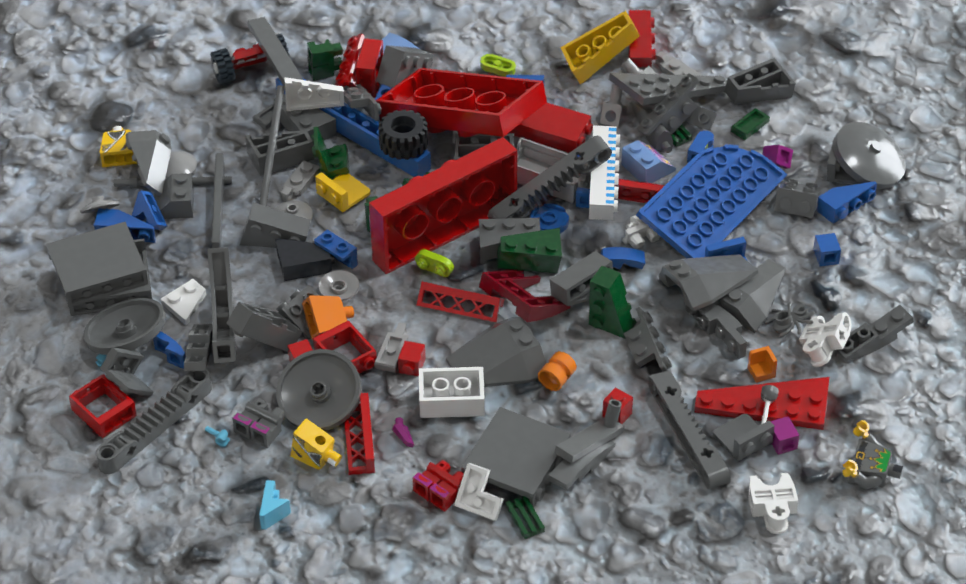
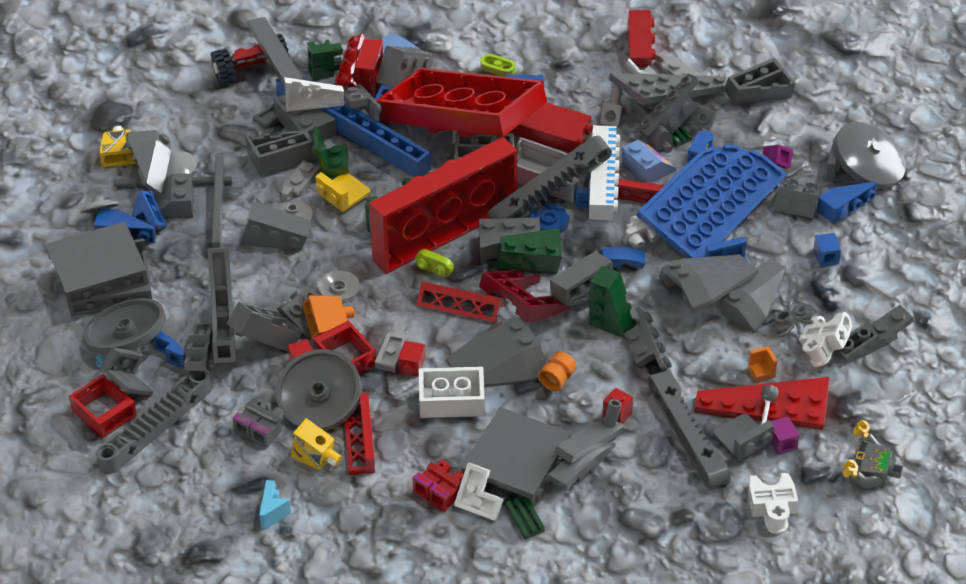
white wing [161,279,206,325] -> none
medium azure hand [205,426,230,447] -> none
dark grey bar [259,85,285,206] -> none
black slope [275,239,335,281] -> none
blue bracket [314,230,358,269] -> none
black tyre [378,110,428,160] -> none
magenta bar [392,417,414,447] -> none
yellow wedge [560,11,640,85] -> none
dark grey slope [685,303,747,359] -> none
dark green tile [731,108,770,140] -> none

